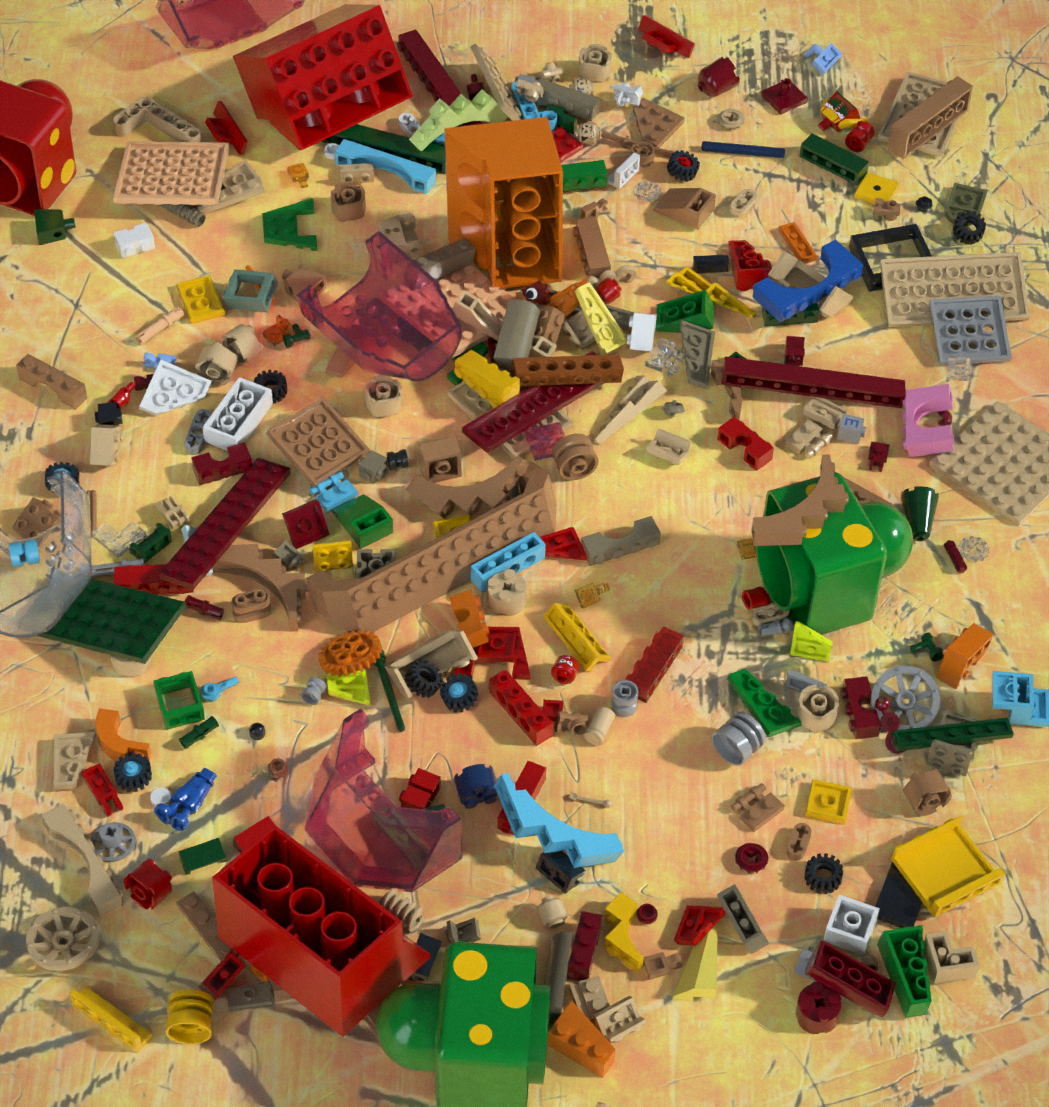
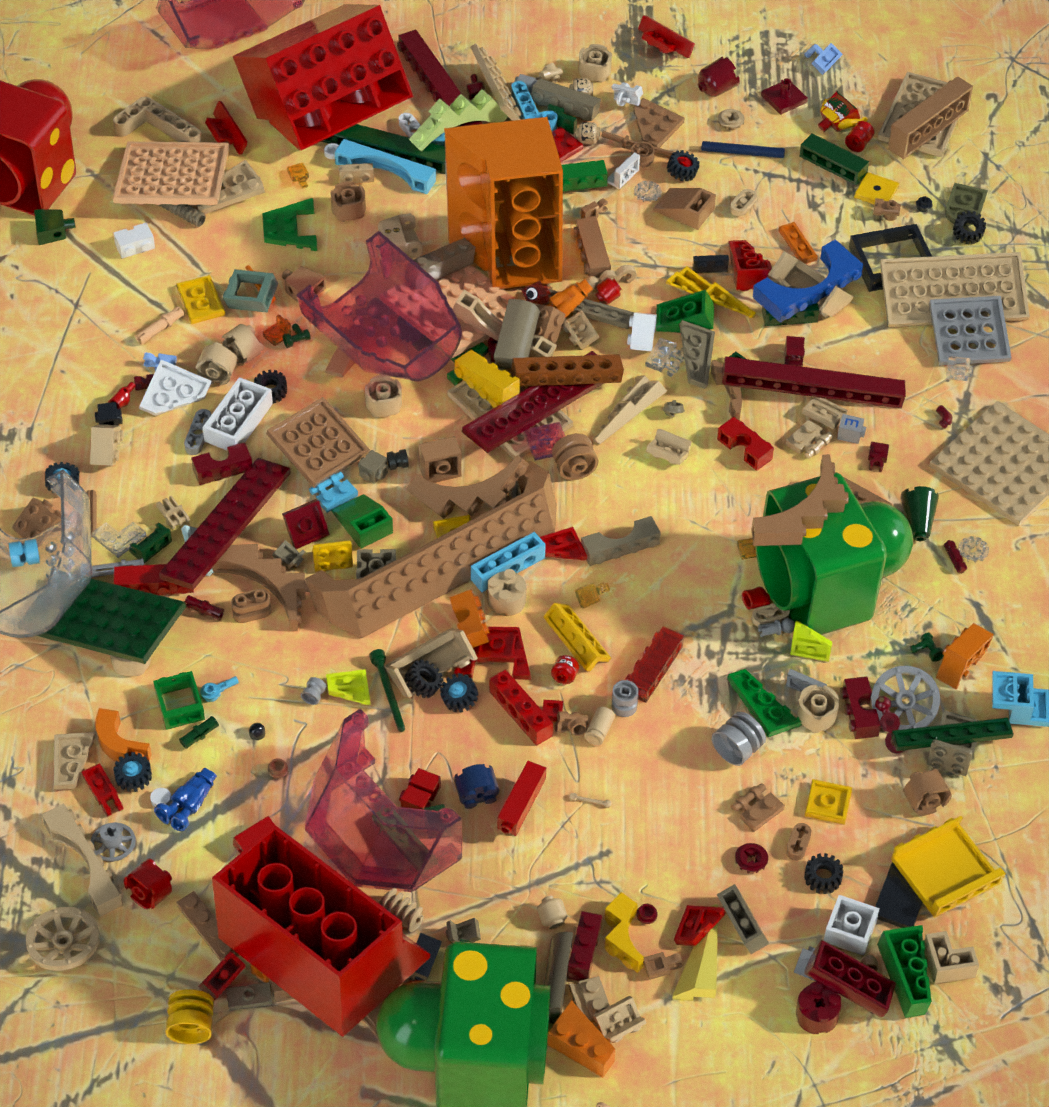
medium nougat arch [16,354,87,410] -> none
yellow fence [69,986,152,1053] -> none
dark green hinge [179,838,226,875] -> none
orange gear [318,629,382,677] -> none
medium azure arch [494,773,624,868] -> none
tan plate [516,79,544,102] -> none
black hinge [536,851,586,894] -> none
light yellow wing [574,282,627,355] -> none
bright pink arch [903,384,954,457] -> none

